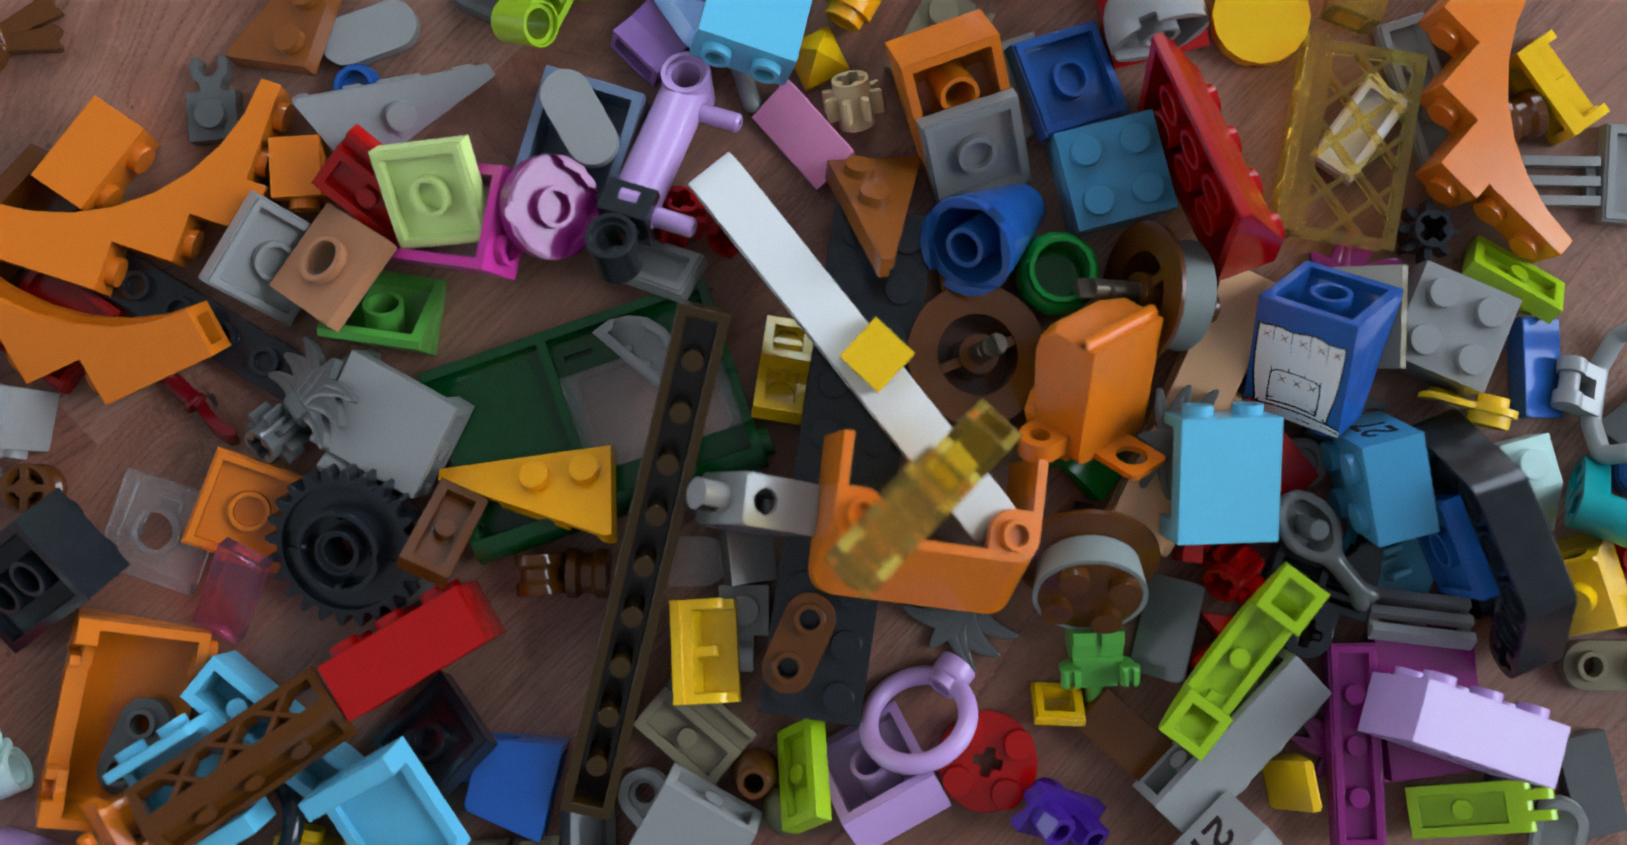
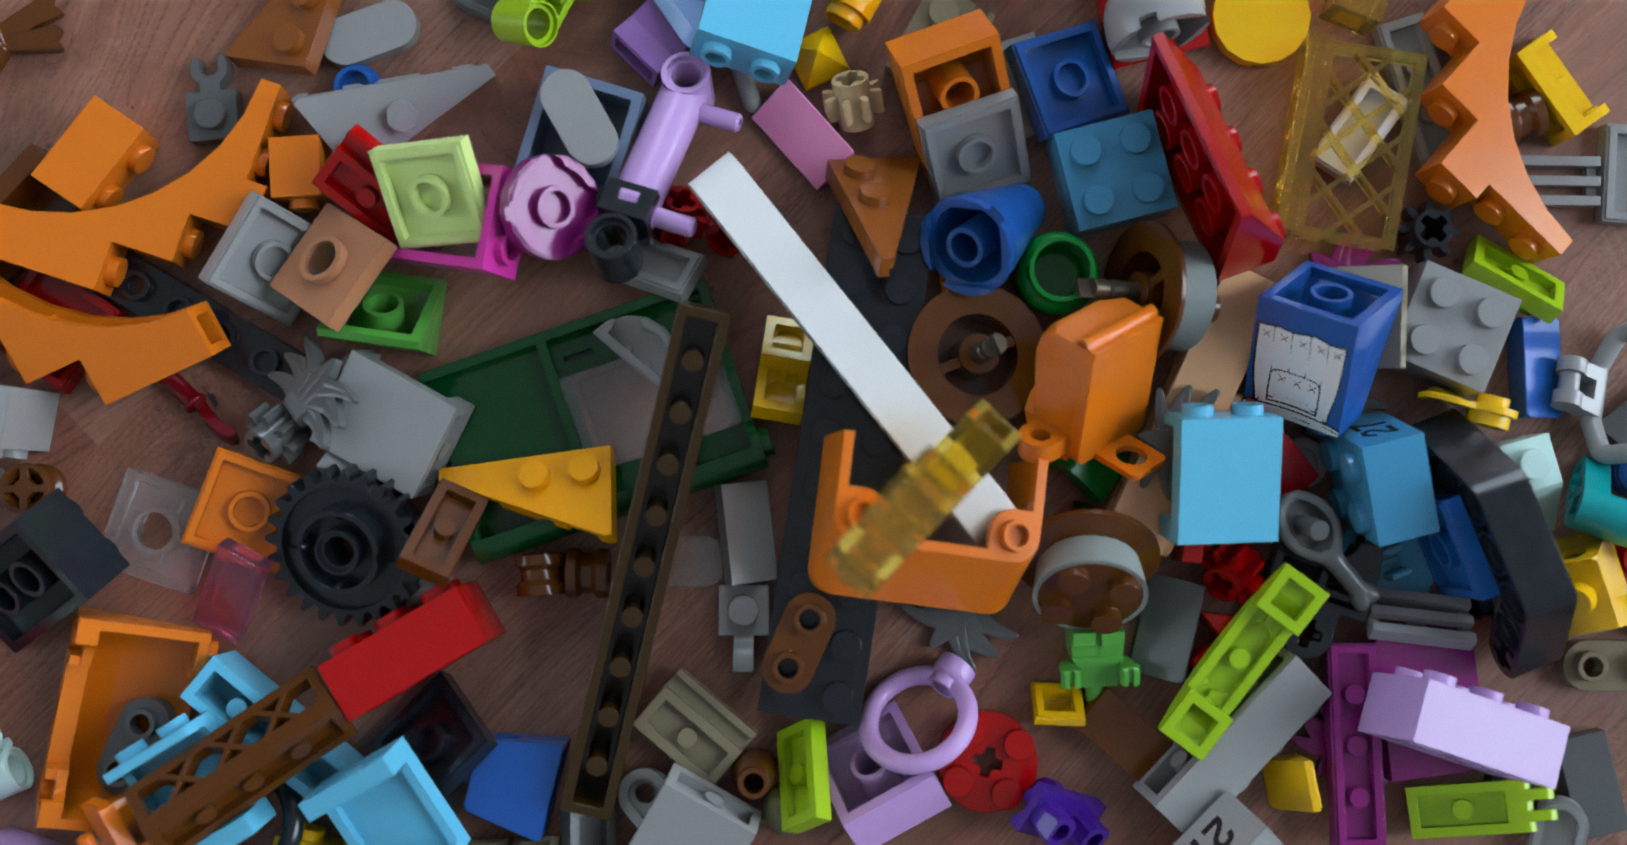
yellow hinge [669,598,742,706] -> none
light grey torso [686,471,821,537] -> none
yellow tile [839,317,915,393] -> none

